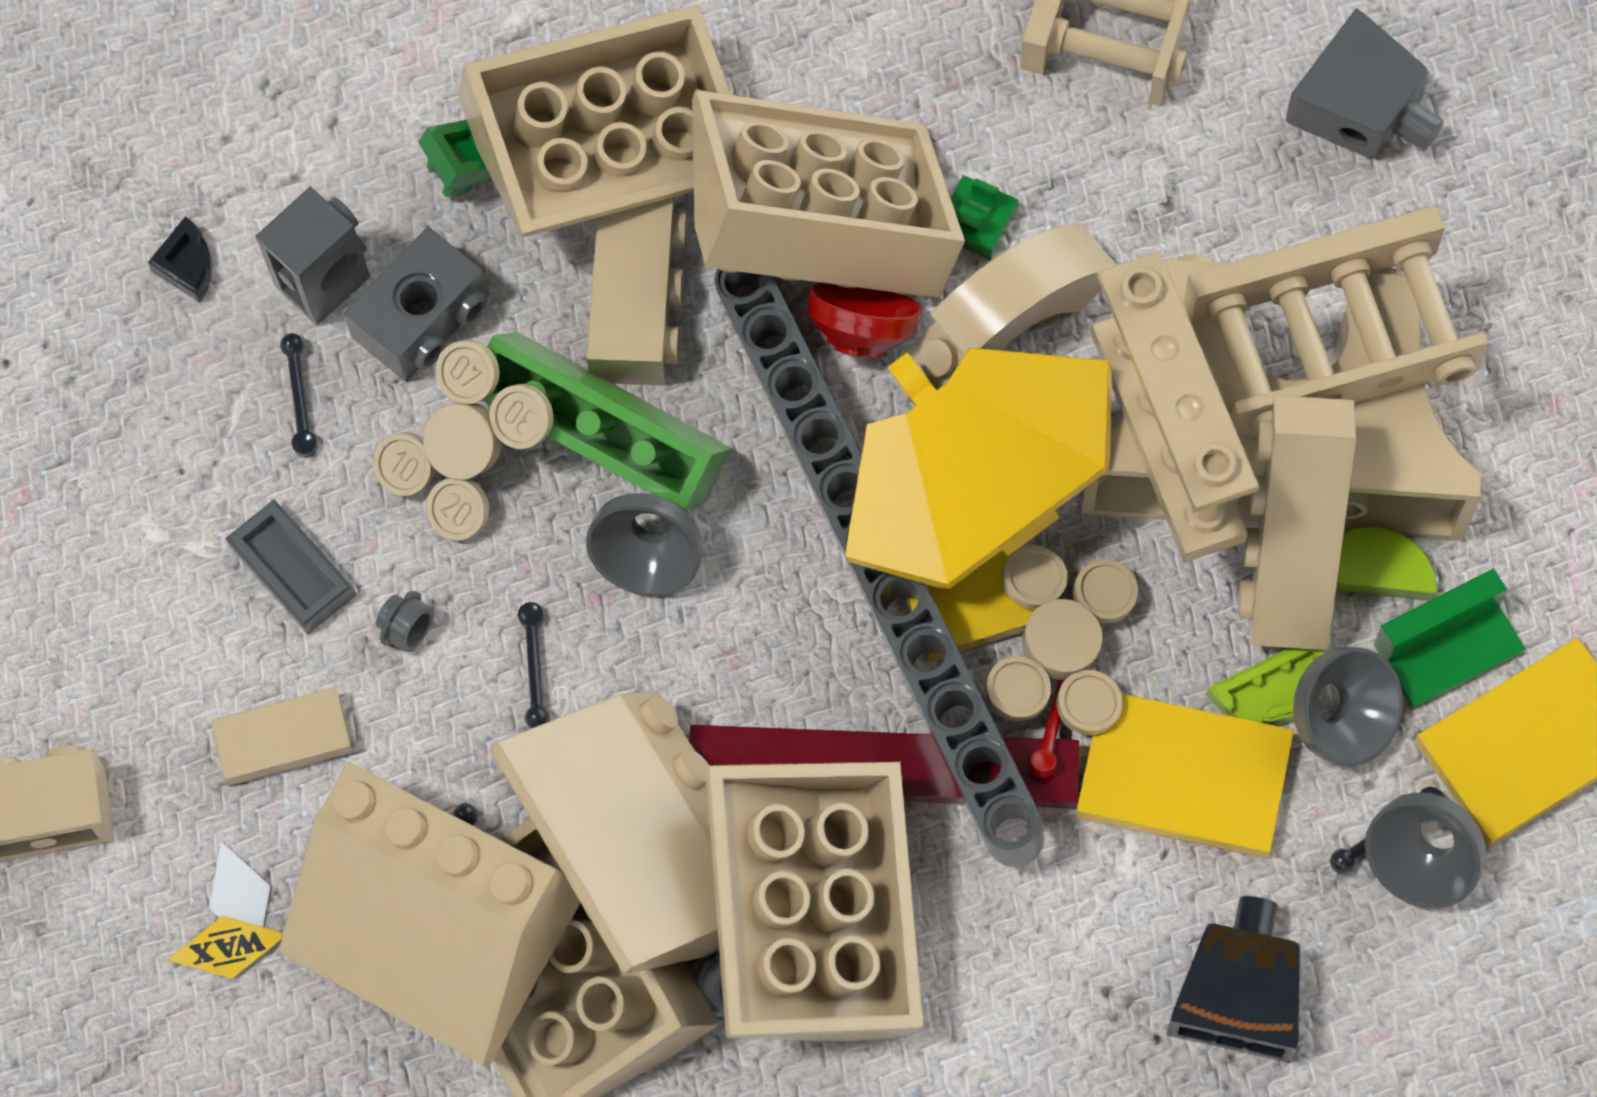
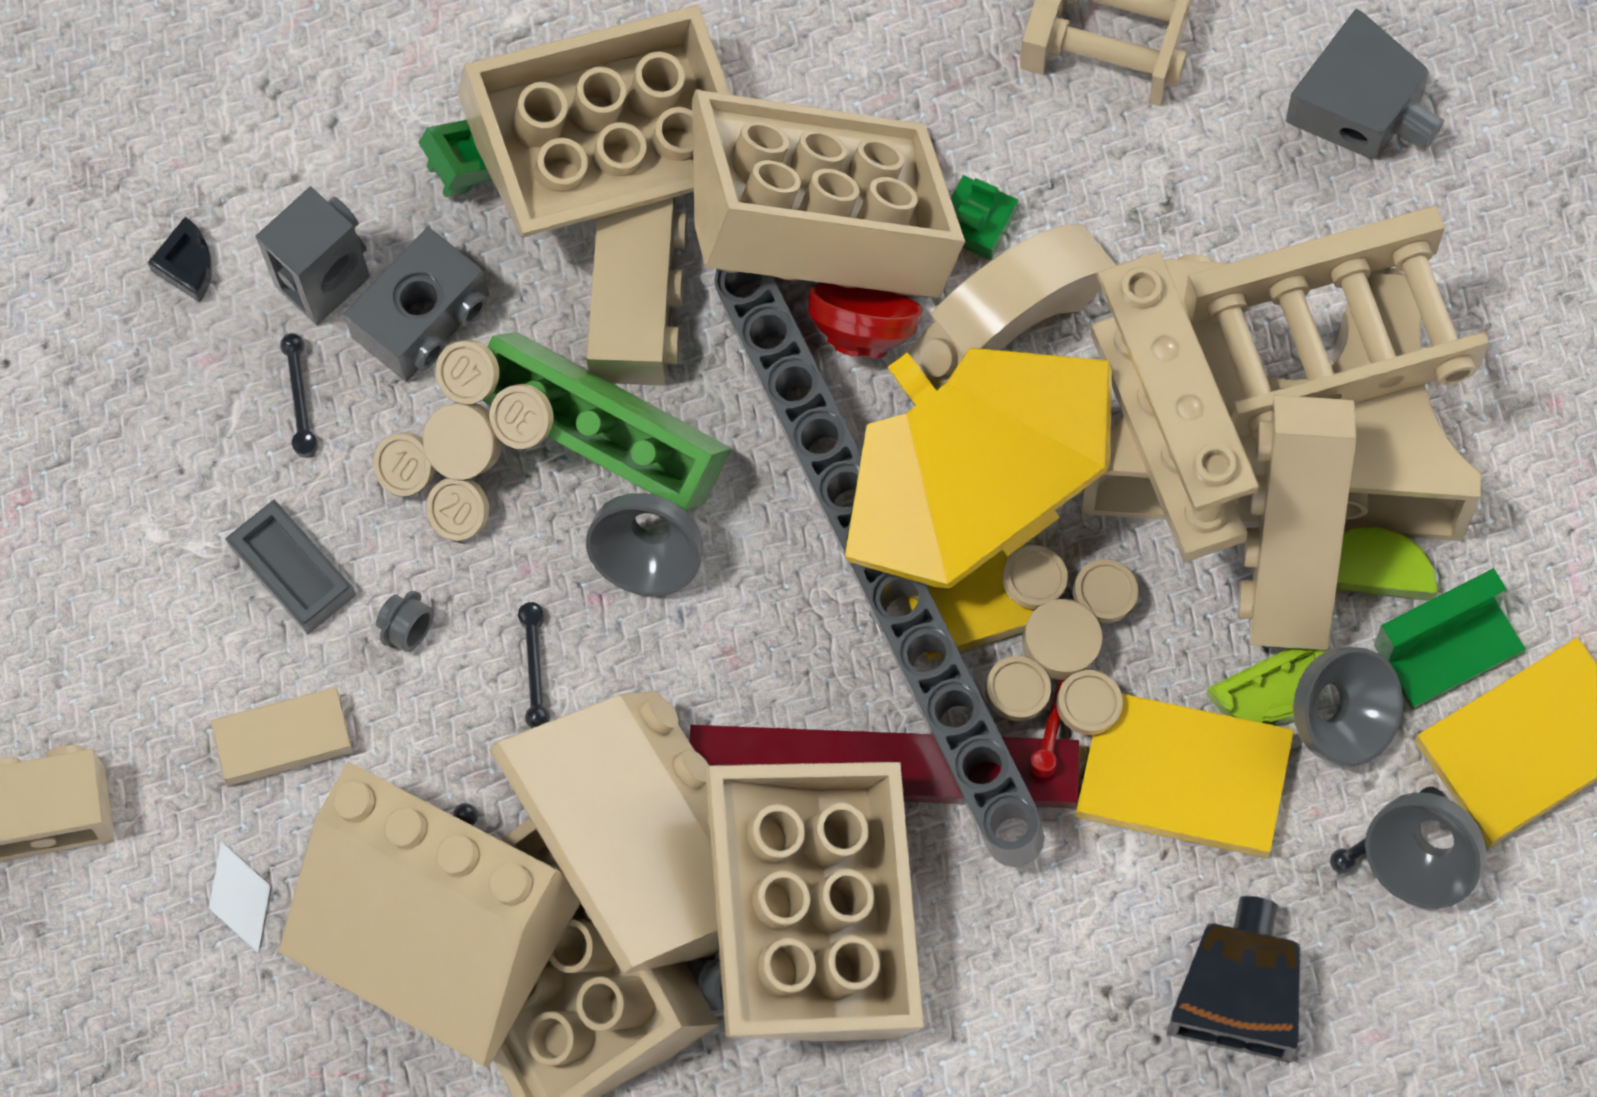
yellow sticker [167,916,283,979] -> none

